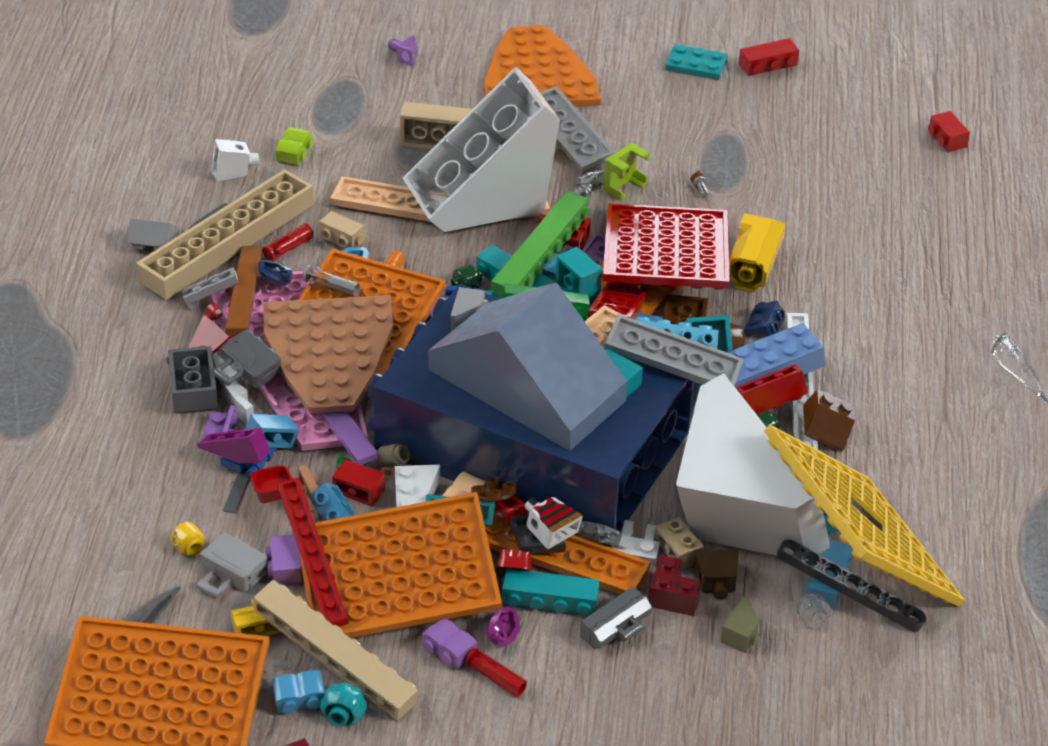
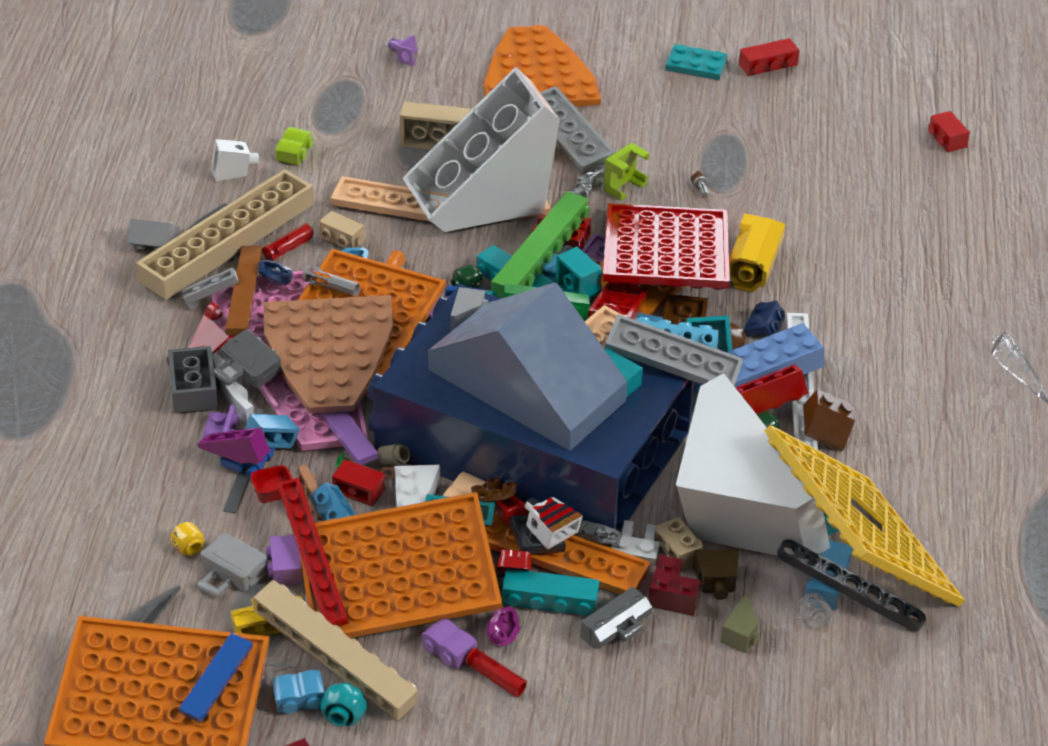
none -> blue tile [179,632,253,723]

